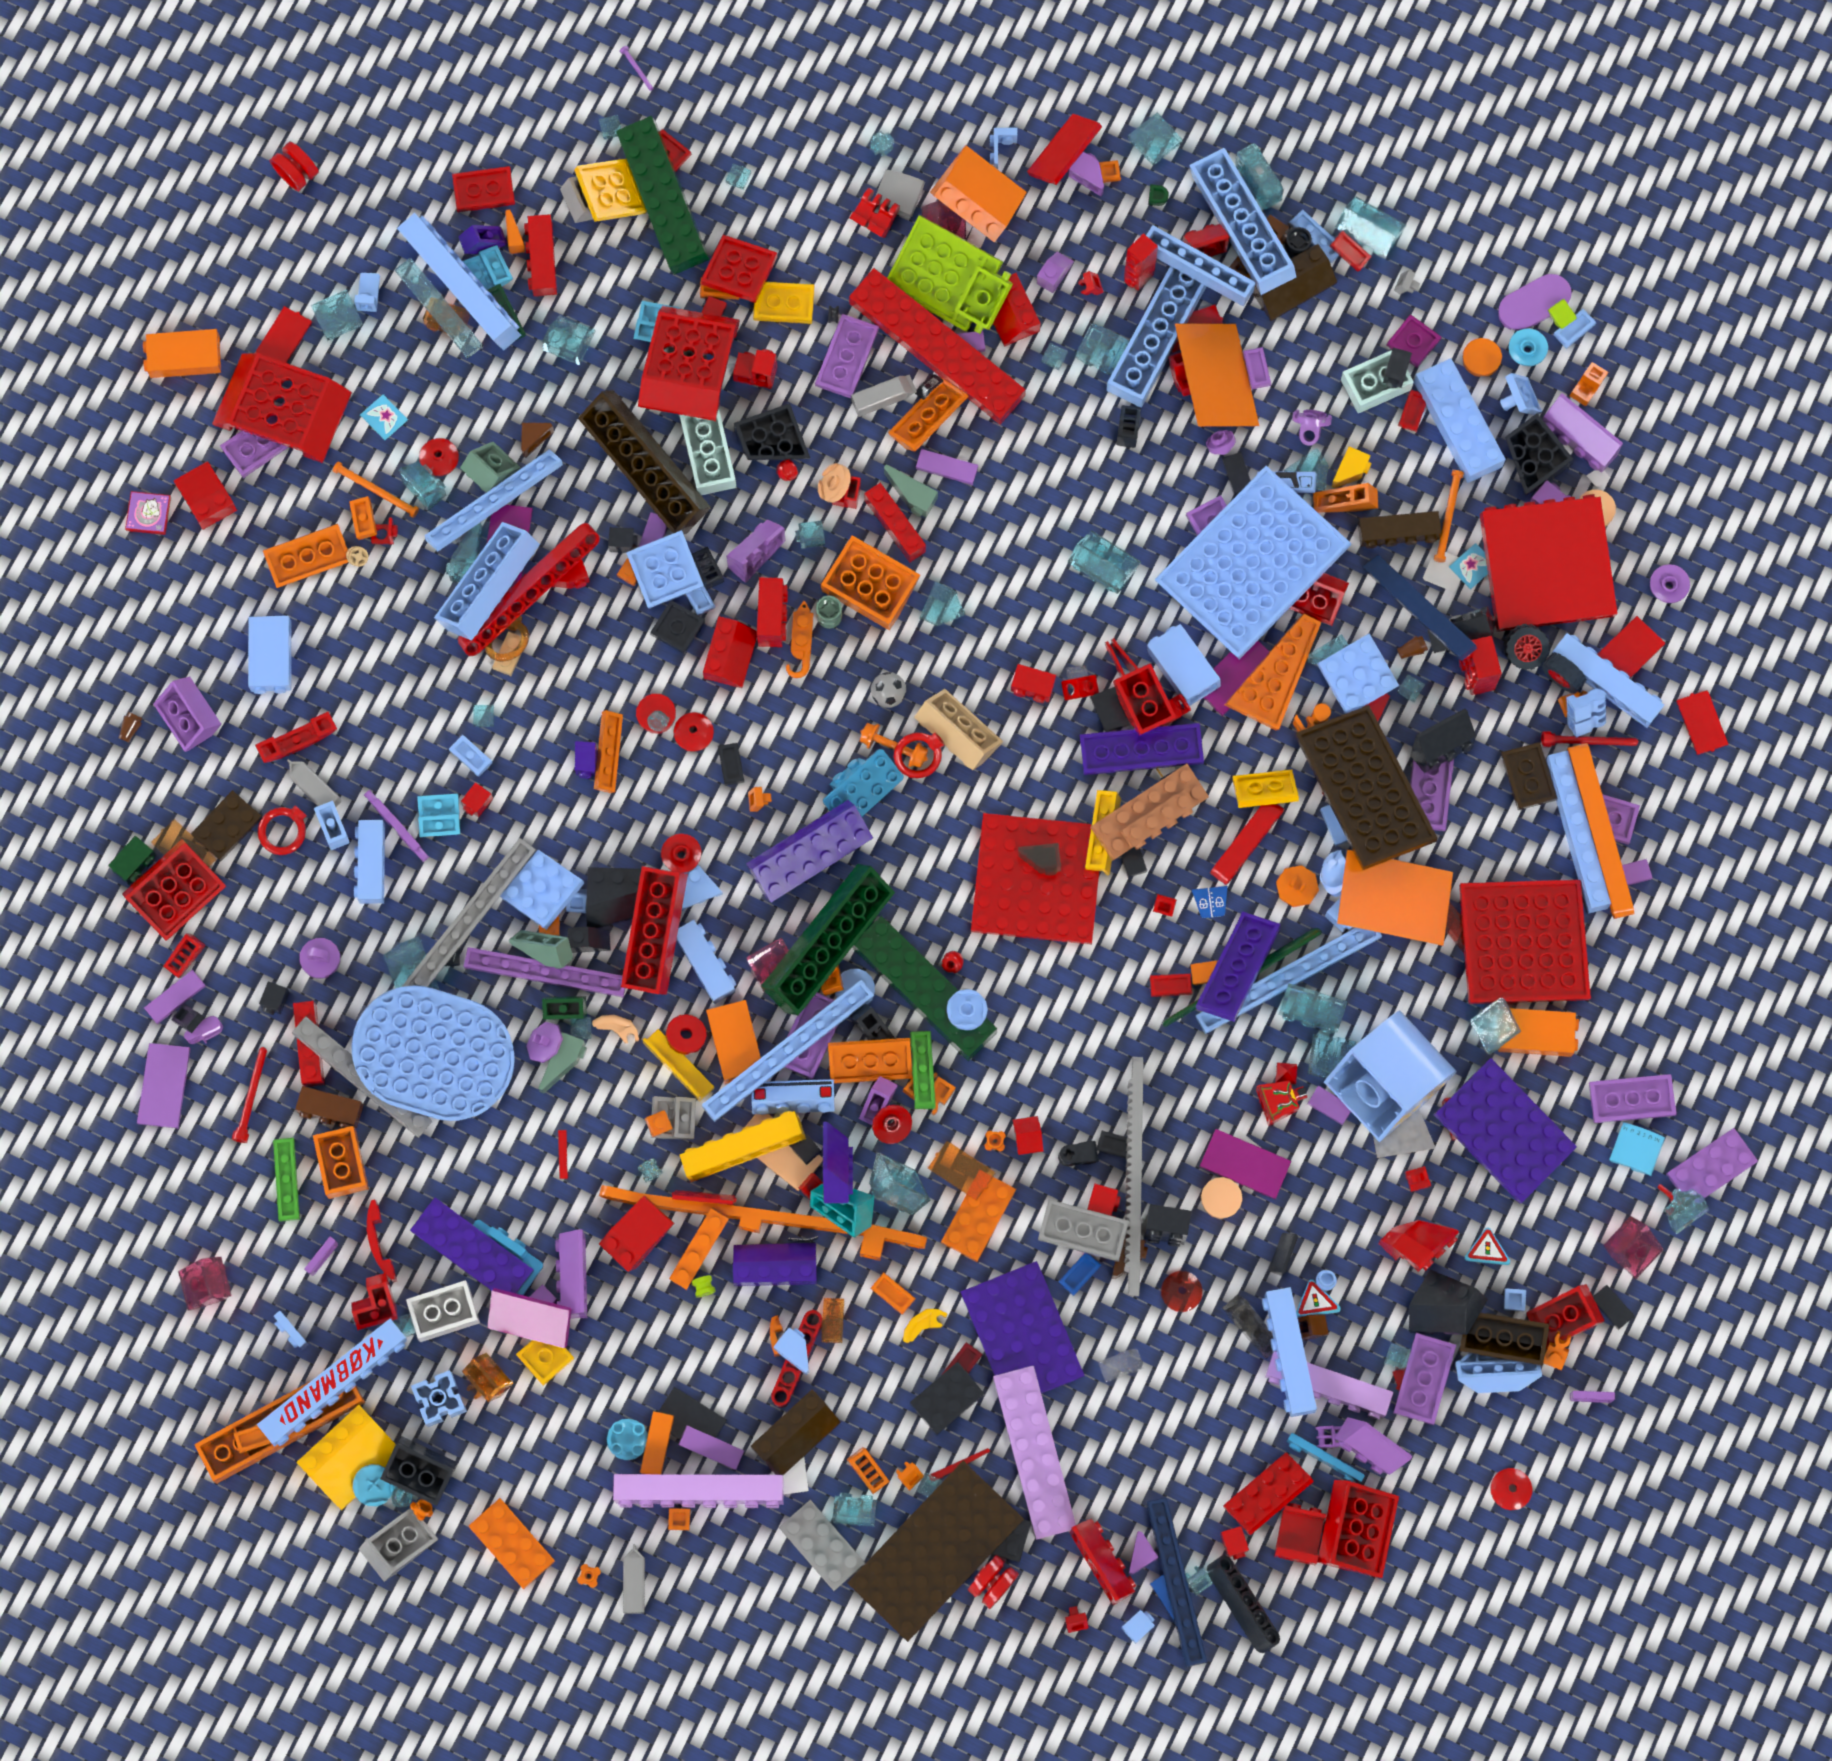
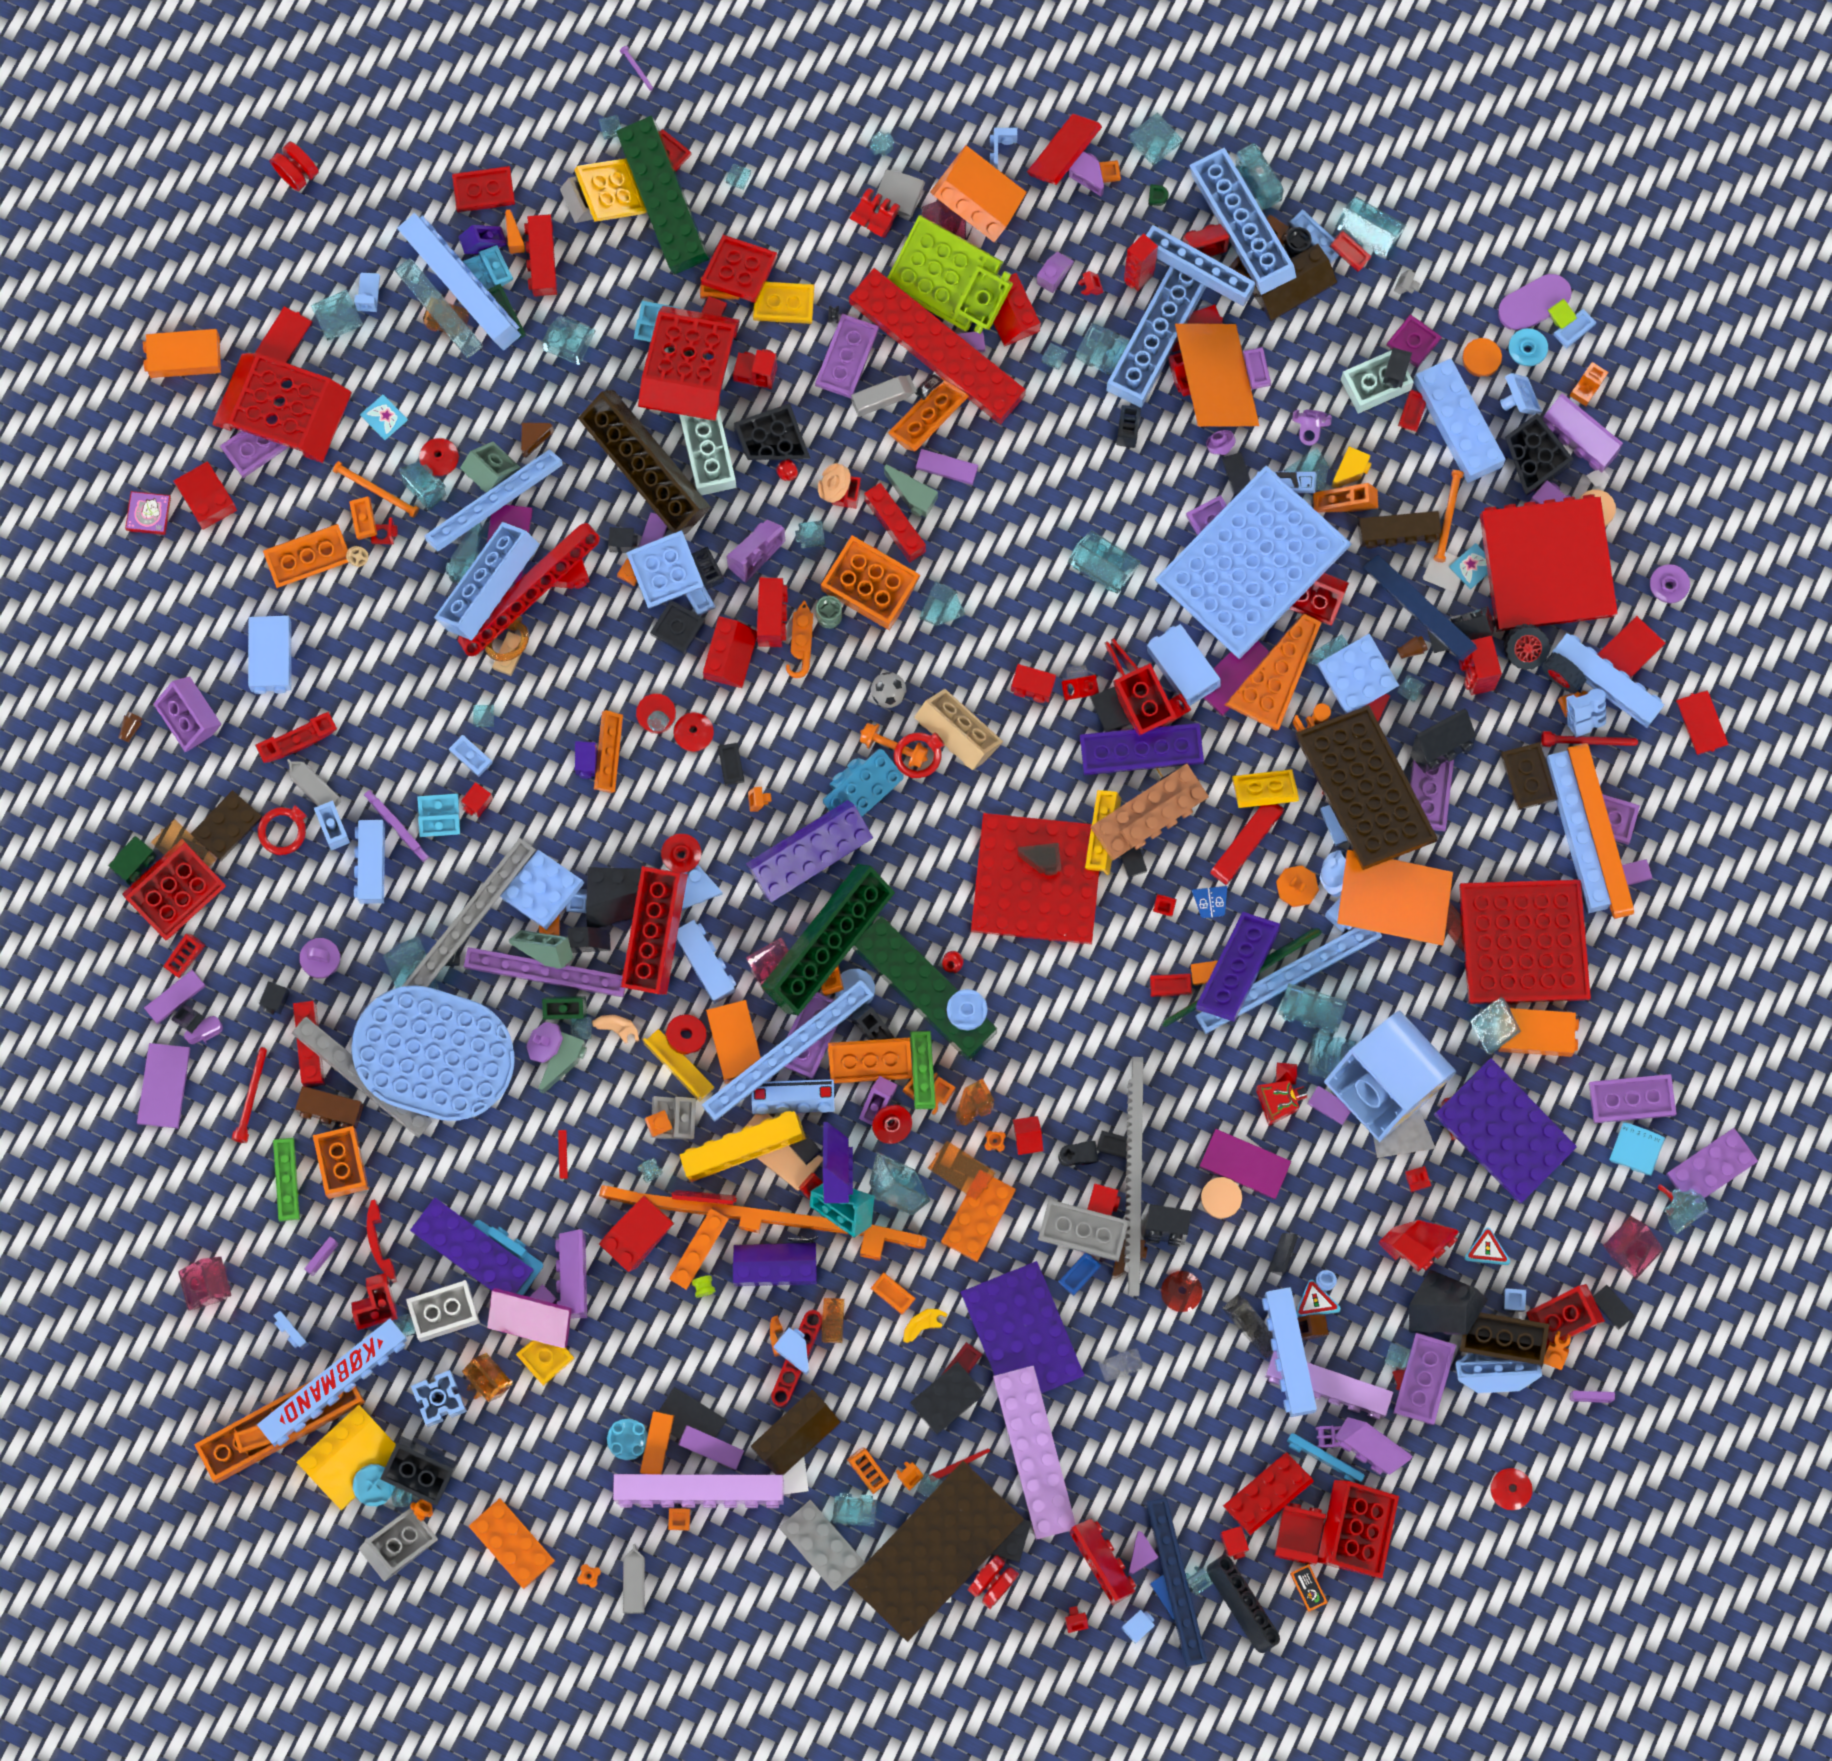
none -> clear orange slope [955,1079,994,1126]
none -> tile [1290,1564,1328,1612]

